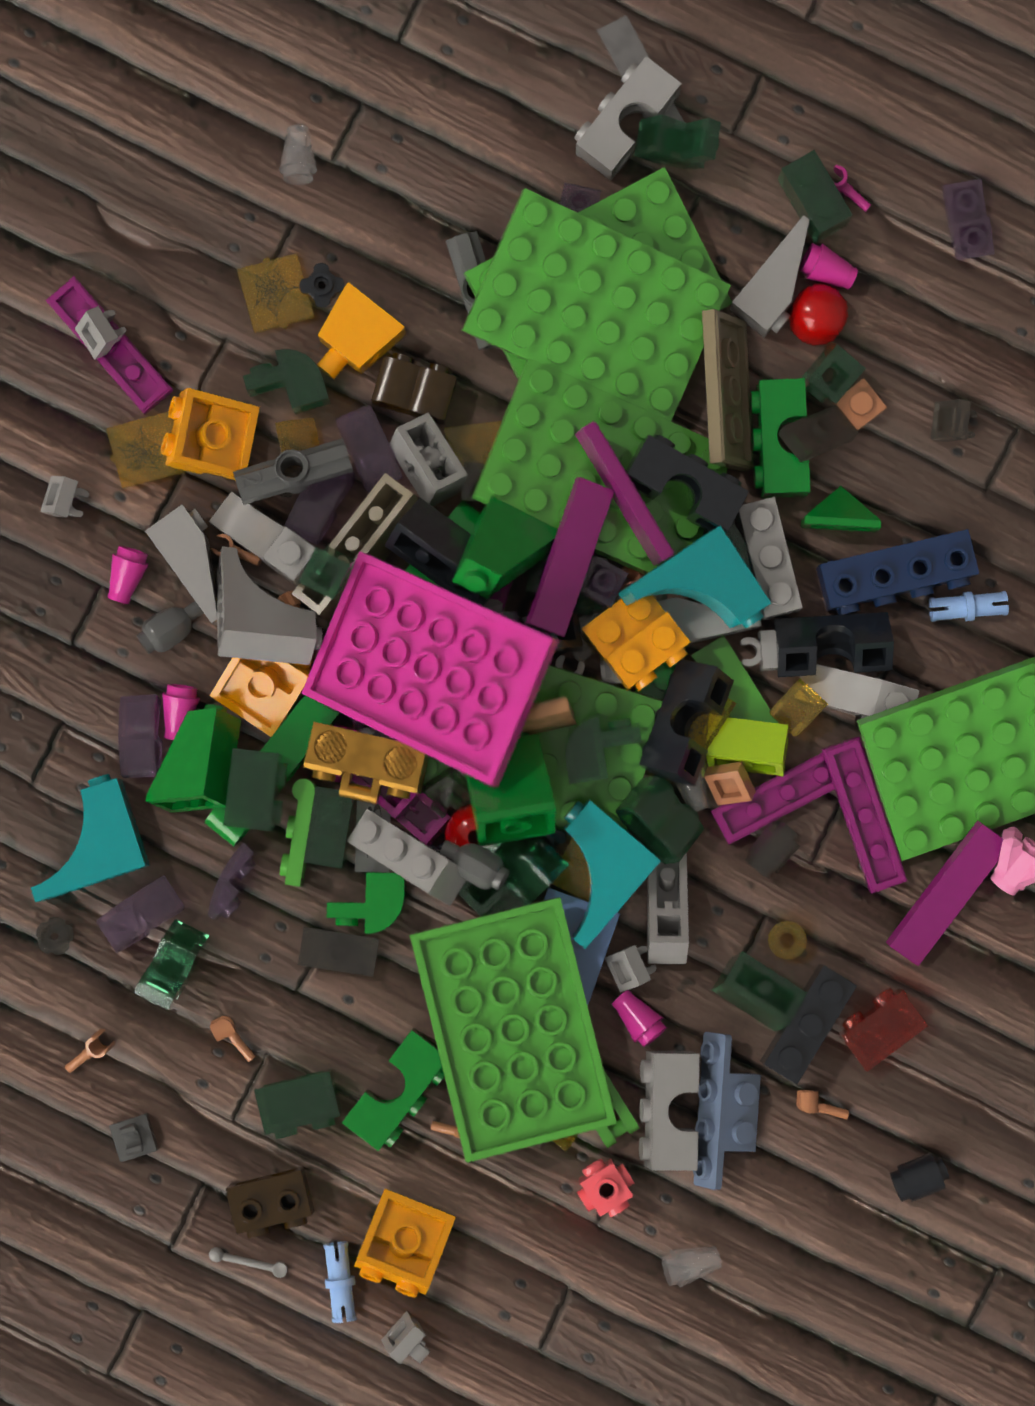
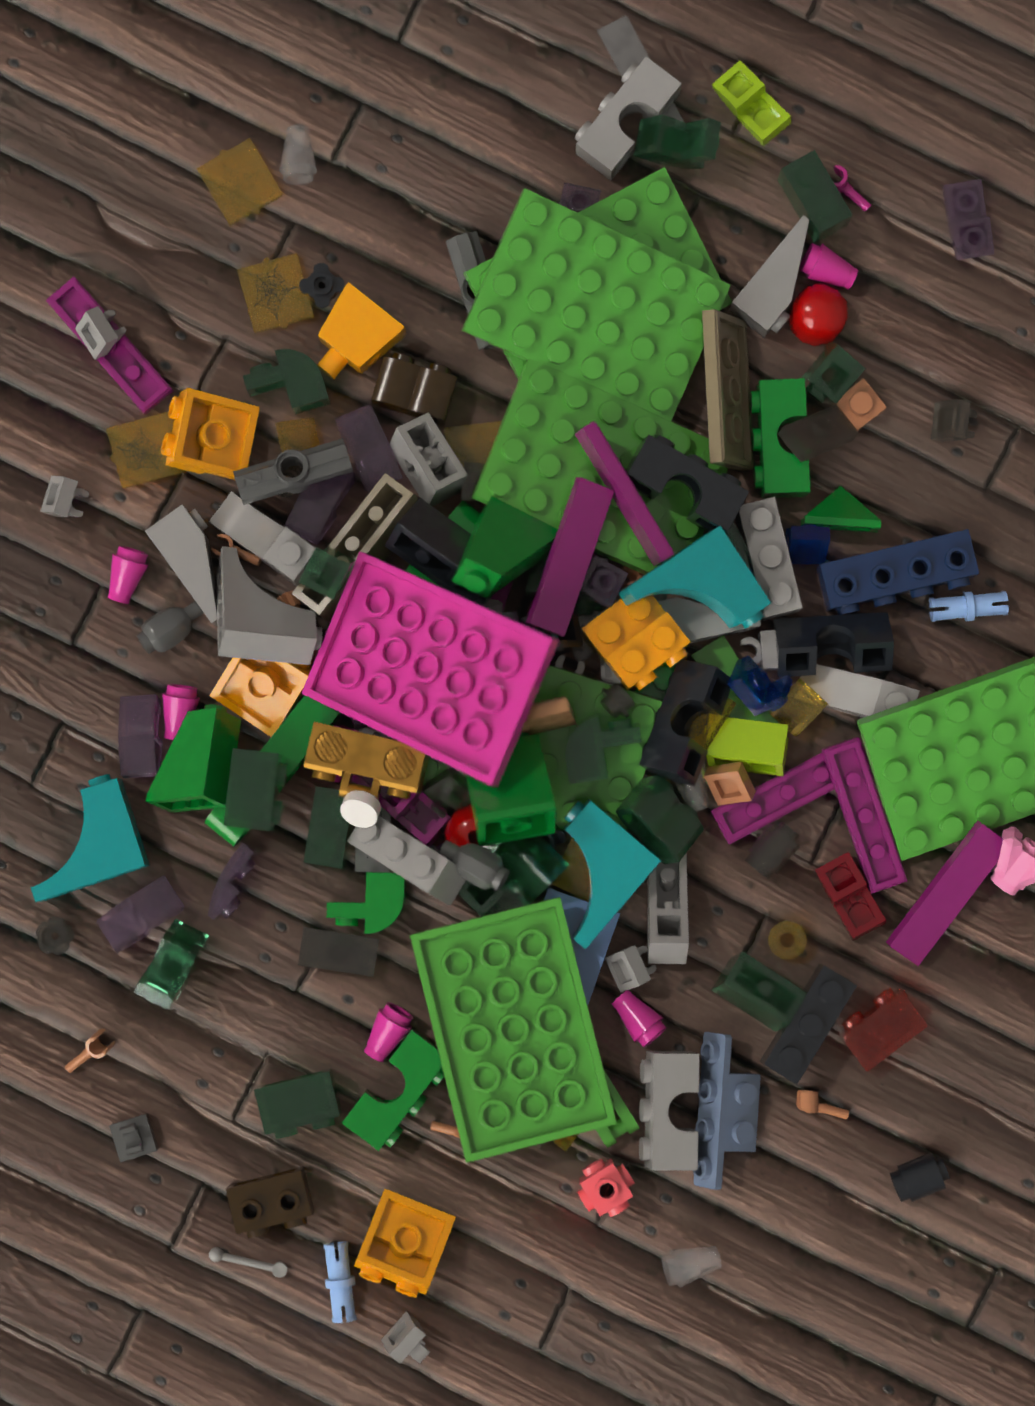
nougat hand [210,1016,255,1062] -> none
bright green plate [280,779,318,887] -> none
none -> clear yellow piece [196,138,283,226]
none -> white tile [340,790,381,828]
none -> dark pink cone [364,1002,413,1062]
none -> clear smoke plate [600,683,635,718]
none -> lime slope [712,61,792,147]
none -> bracket [727,655,793,716]
none -> clear blue bracket [785,524,830,564]
none -> dark red slope [815,852,886,941]

